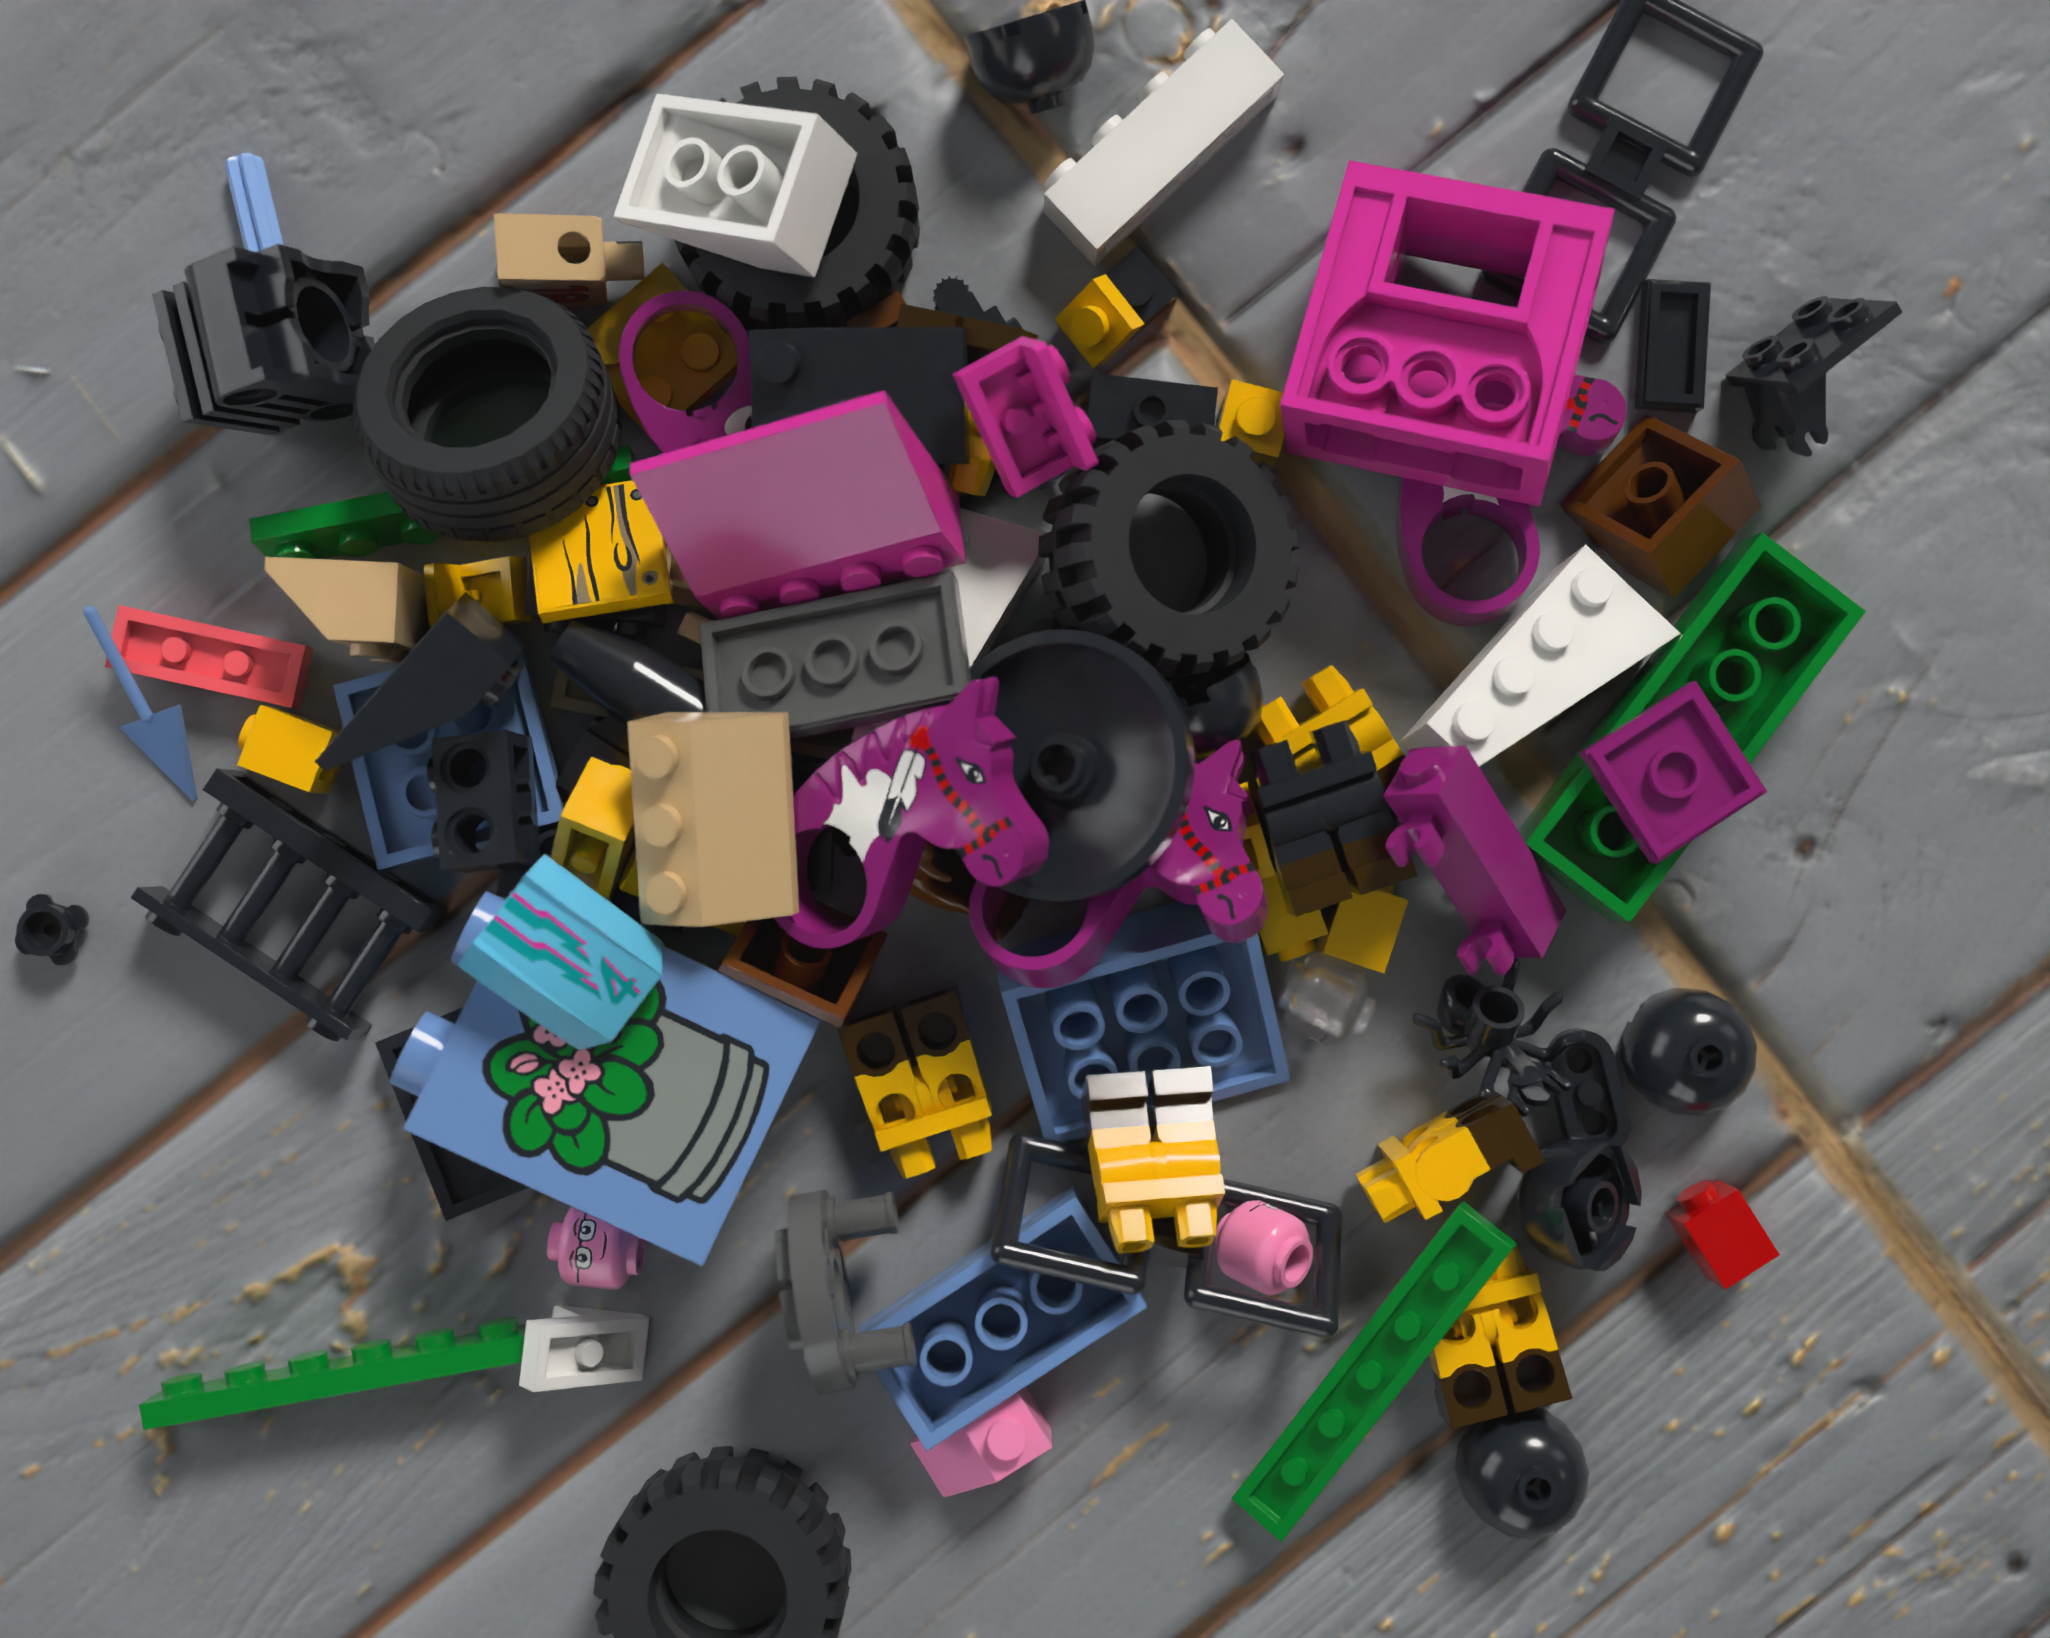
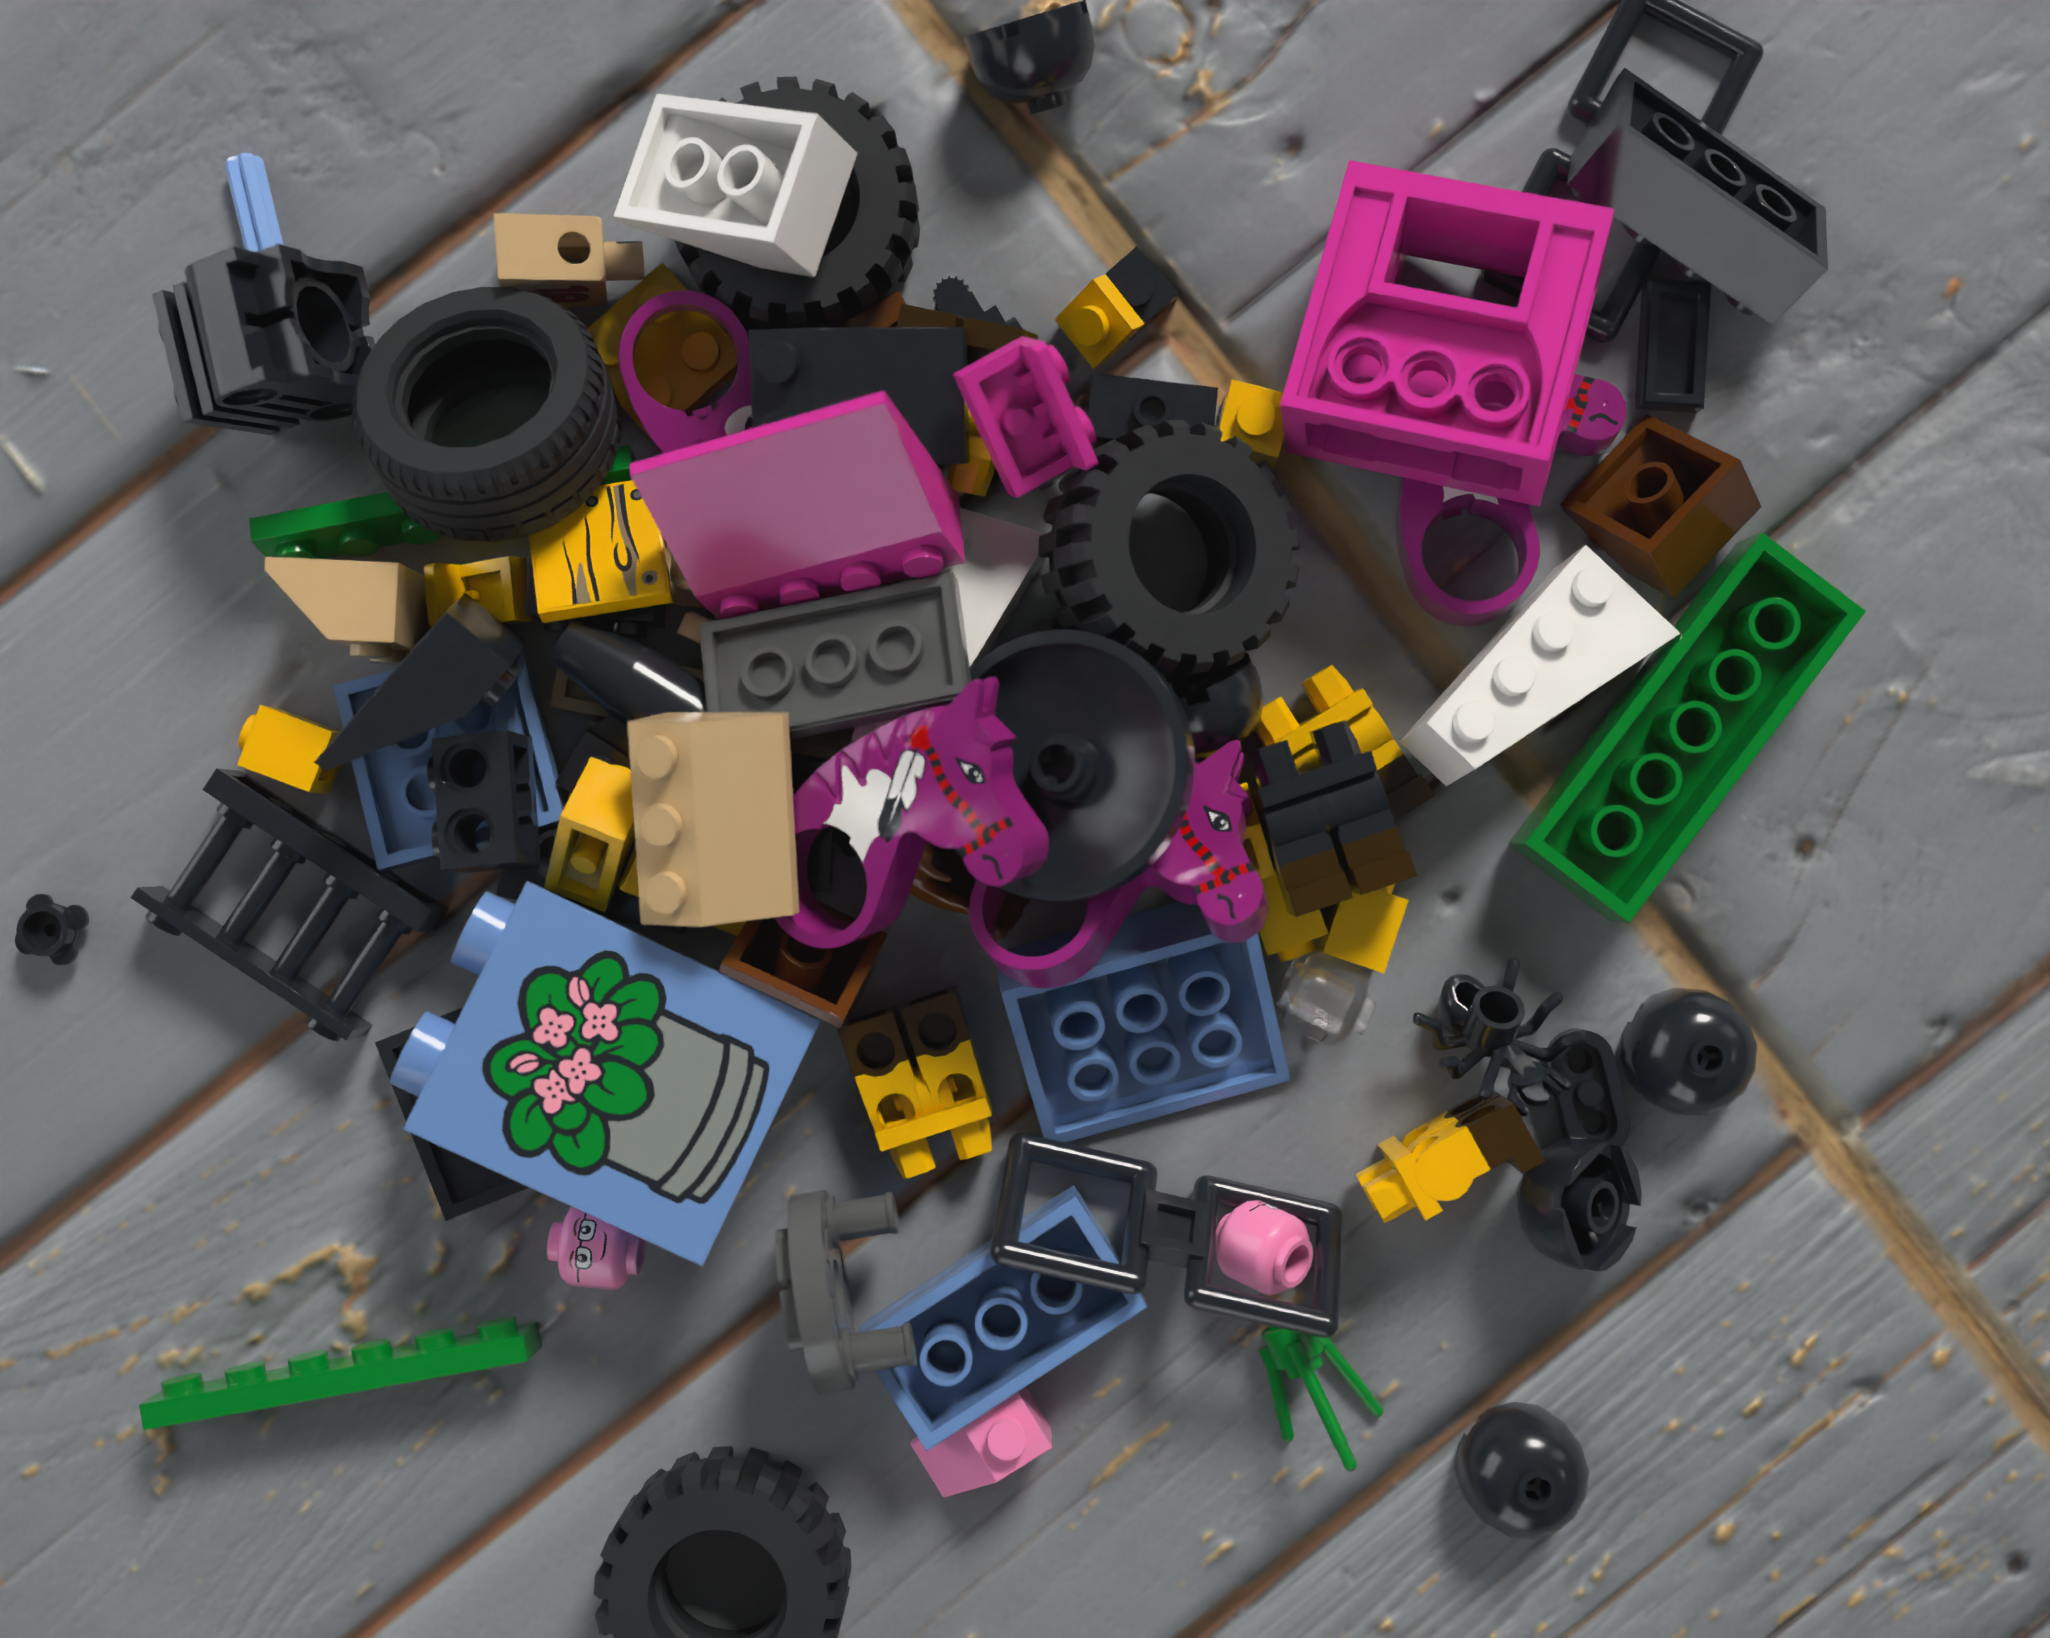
medium blue piece [83,606,198,801] -> none
coral plate [104,605,314,710] -> none
medium azure slope [457,854,663,1050] -> none
white slope [519,1305,649,1392] -> none
white brick [1043,19,1285,267] -> none
yellow hips [1080,1066,1225,1253] -> none
green plate [1231,1201,1517,1542] -> none
magenta brick [1383,746,1567,975] -> none
hips [1418,1234,1573,1429] -> none
magenta tile [1579,681,1767,863] -> none
red brick [1665,1179,1780,1290] -> none
black plate [1725,296,1903,457] -> none
none -> green plant [1258,1326,1383,1471]
none -> black slope [1567,68,1828,325]

